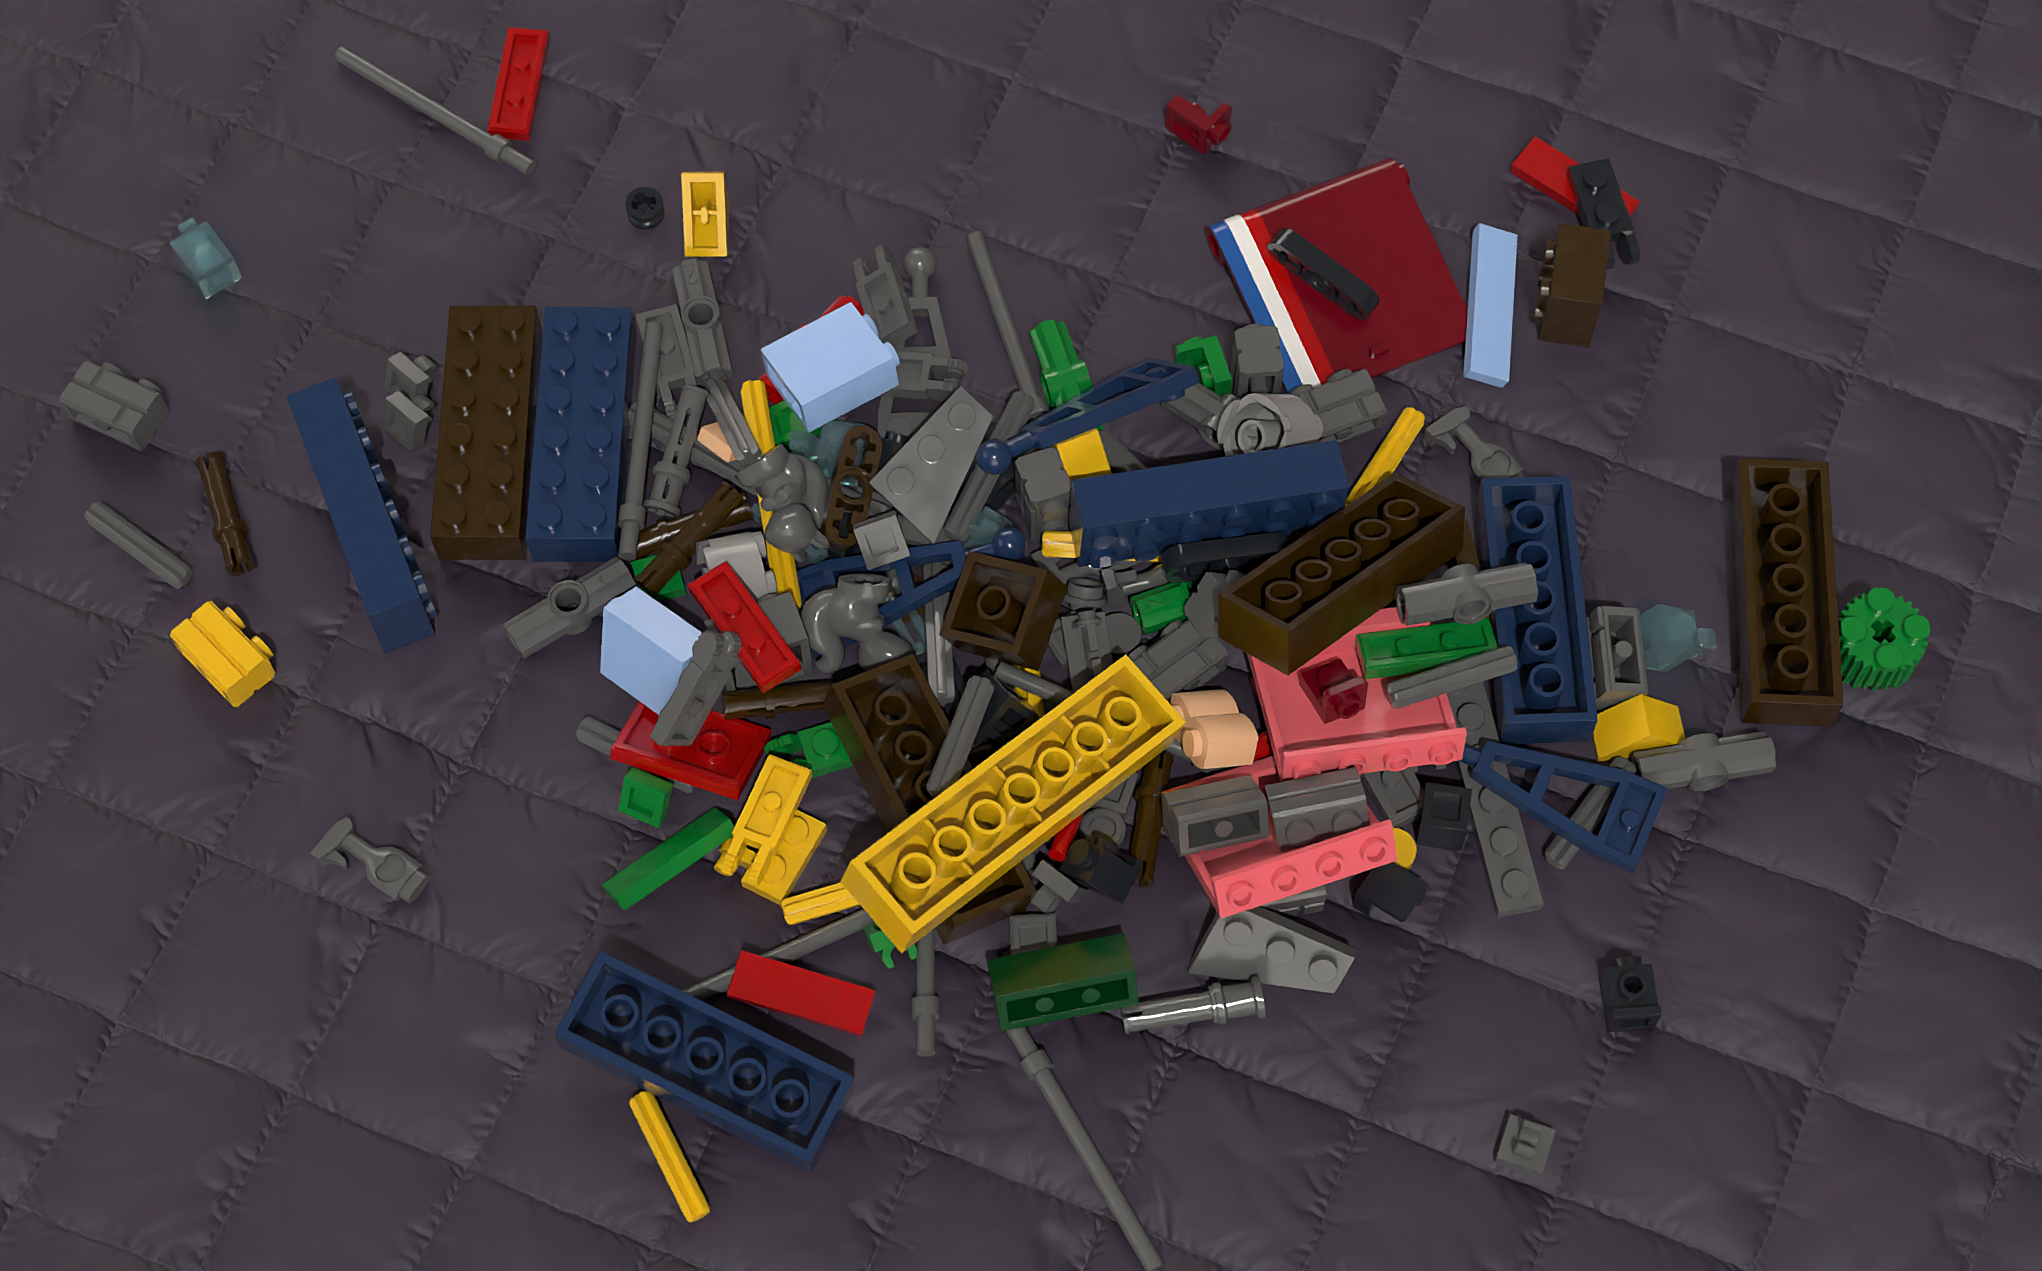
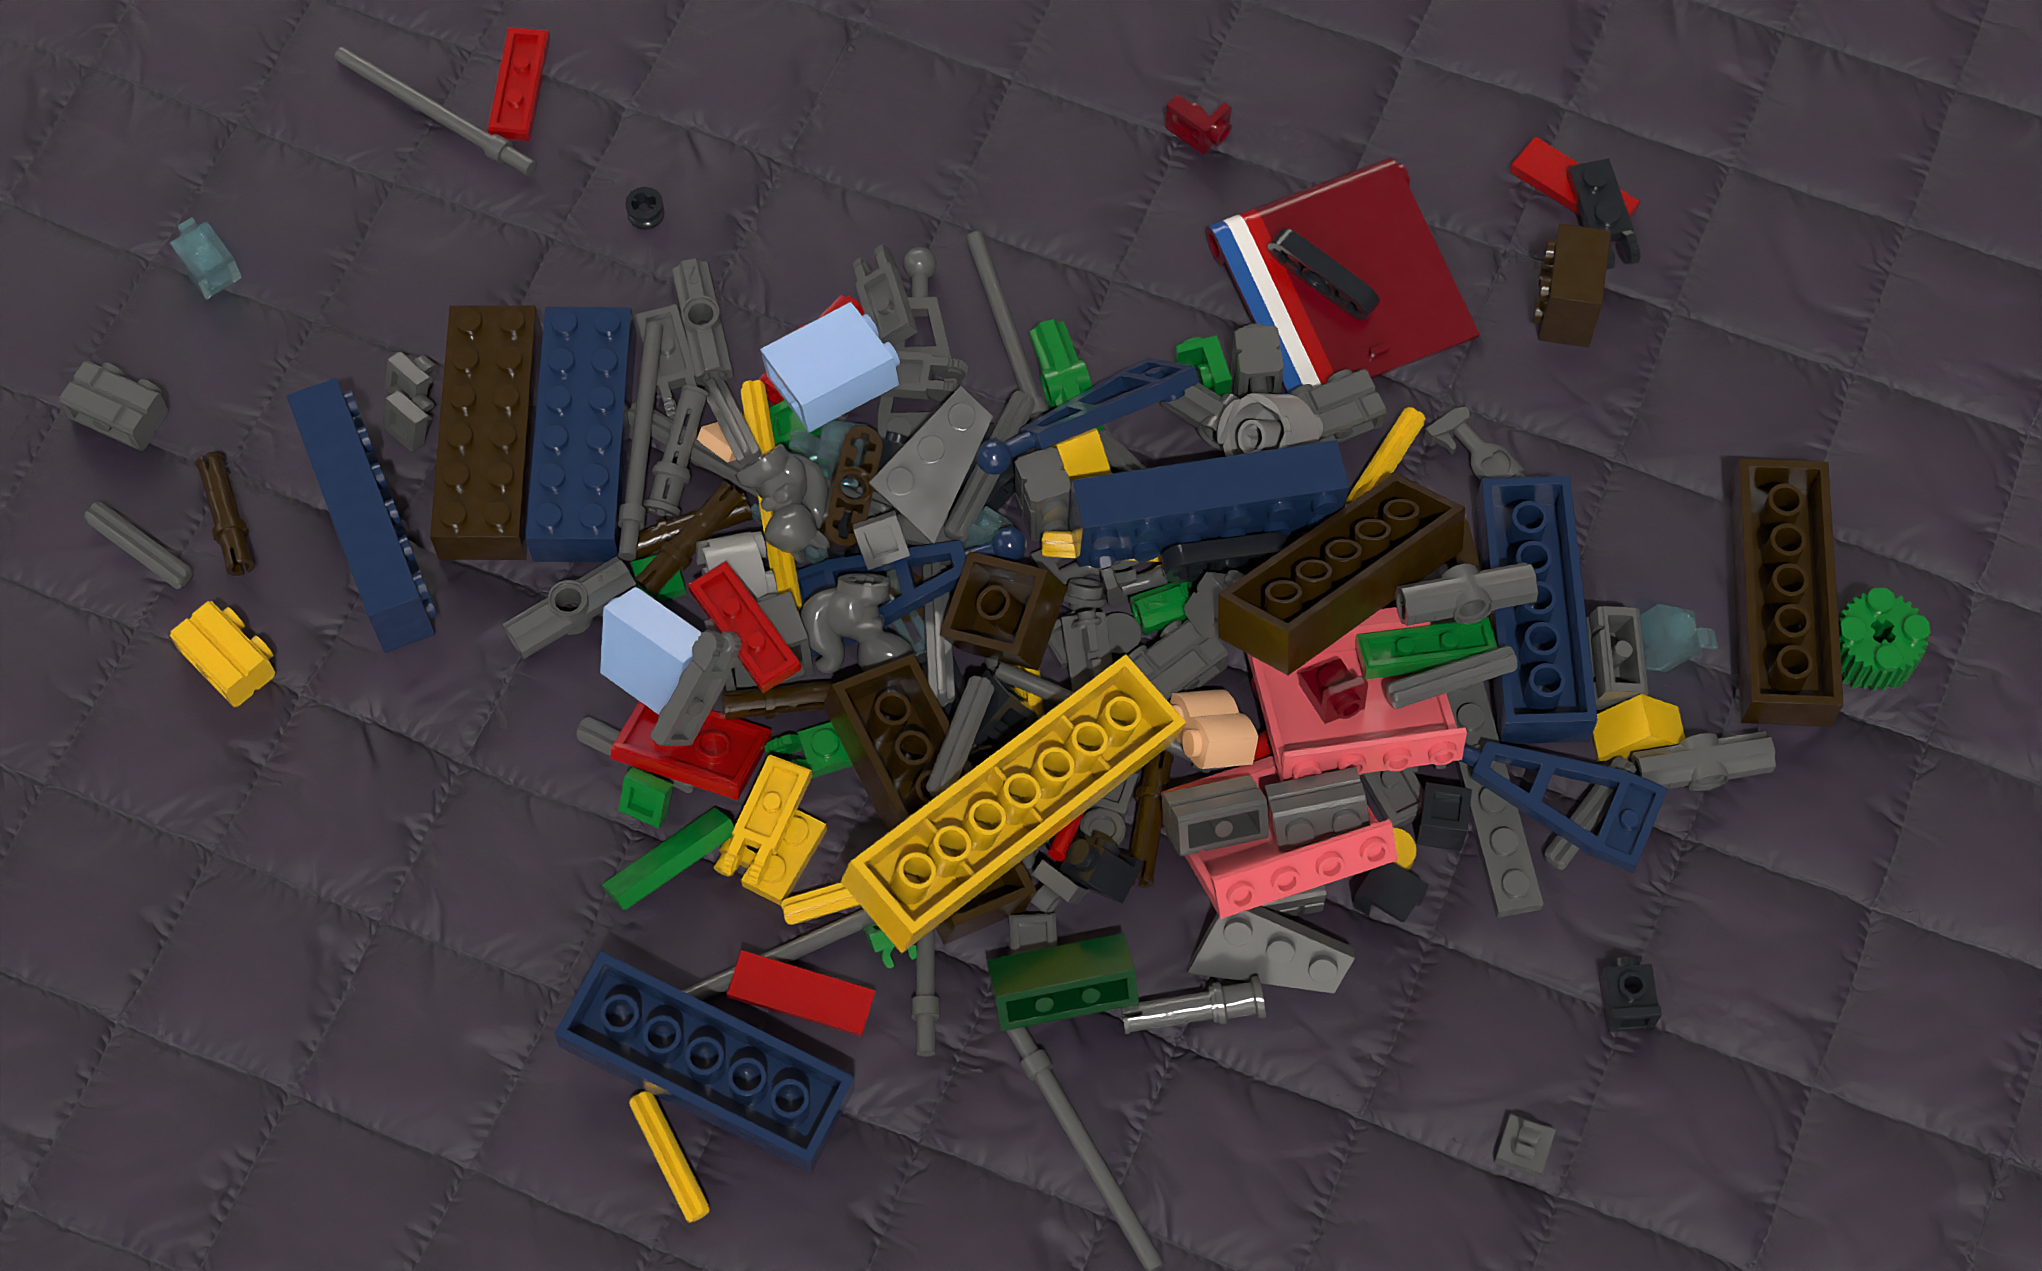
dark grey piece [310,817,430,904] -> none
yellow slope [681,172,730,257] -> none
light blue tile [1463,223,1517,388] -> none

